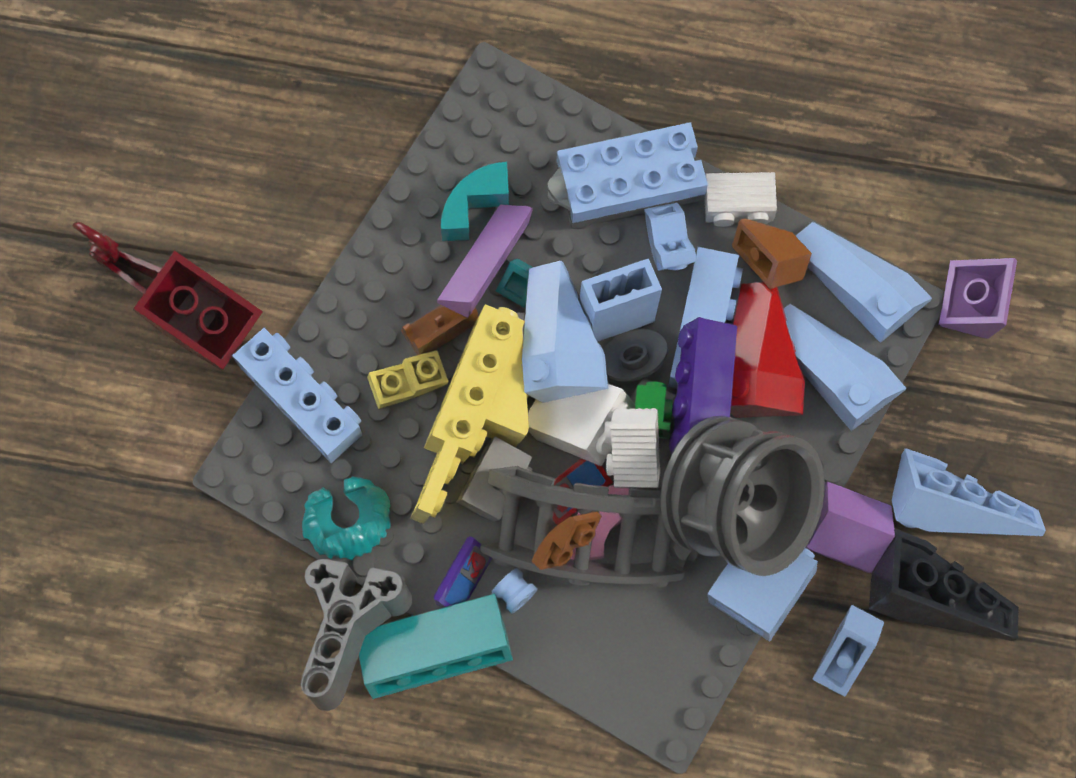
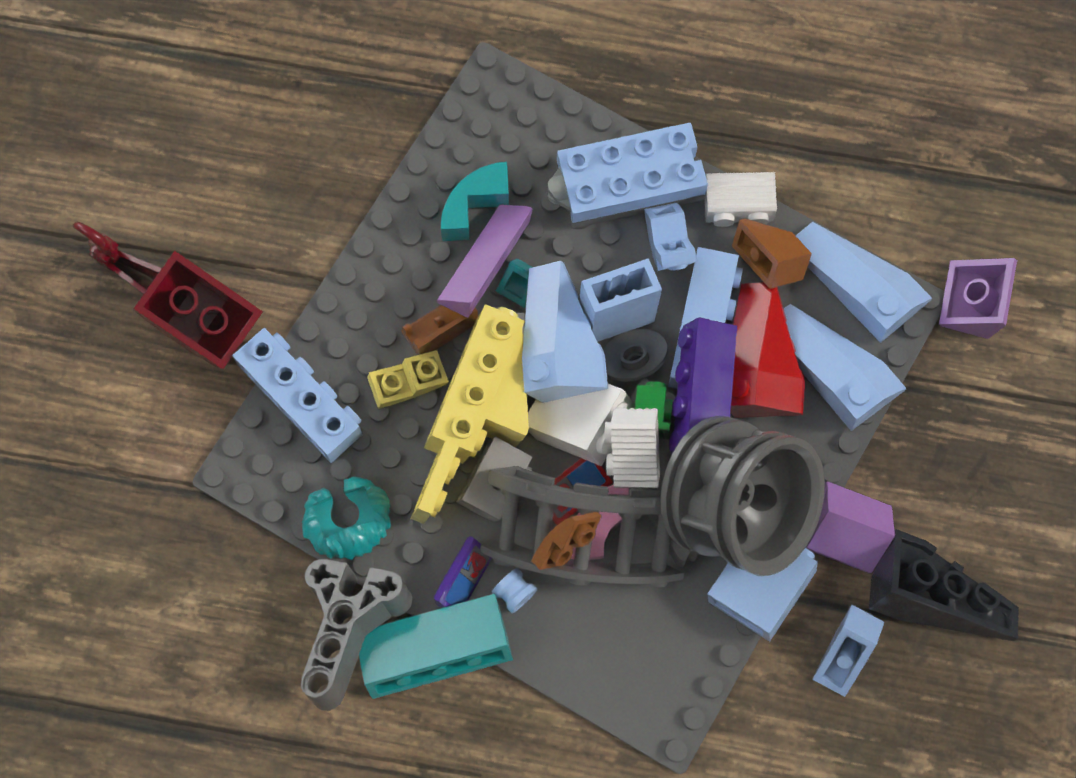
light blue wedge [891,448,1046,536] -> none

